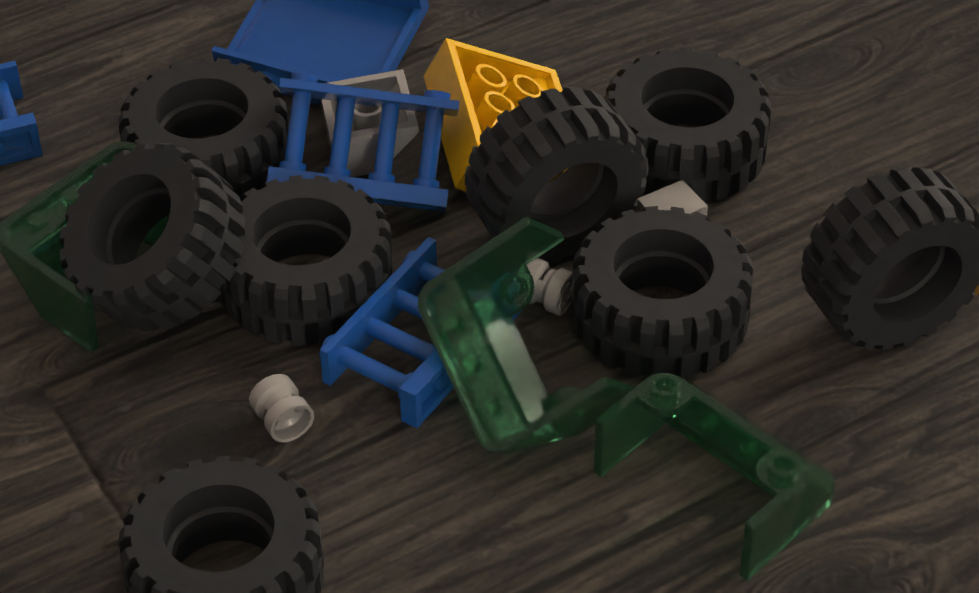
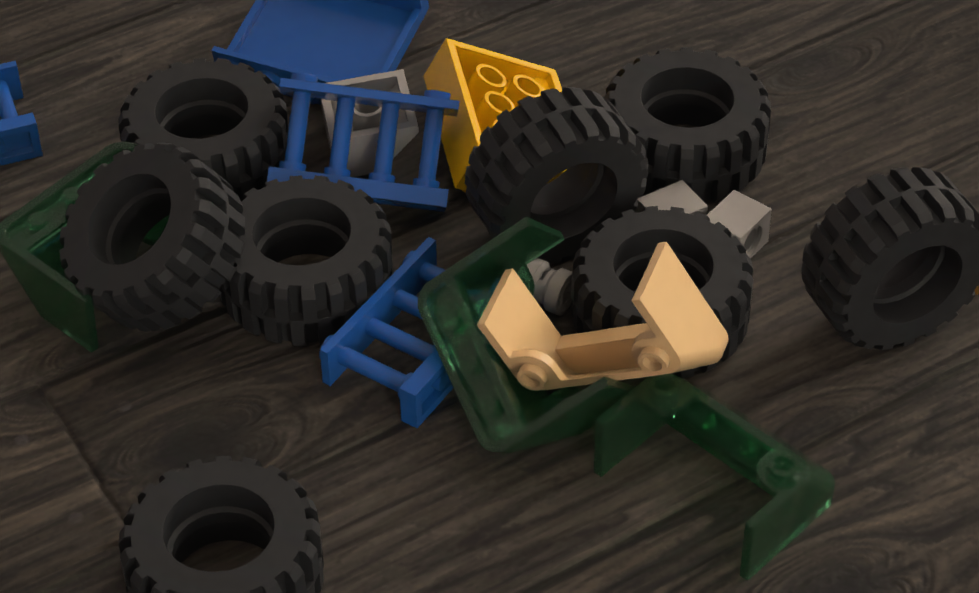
light grey wheel [249,374,314,442] -> none
none -> tan windscreen [477,241,729,391]
none -> light grey brick [707,190,772,259]

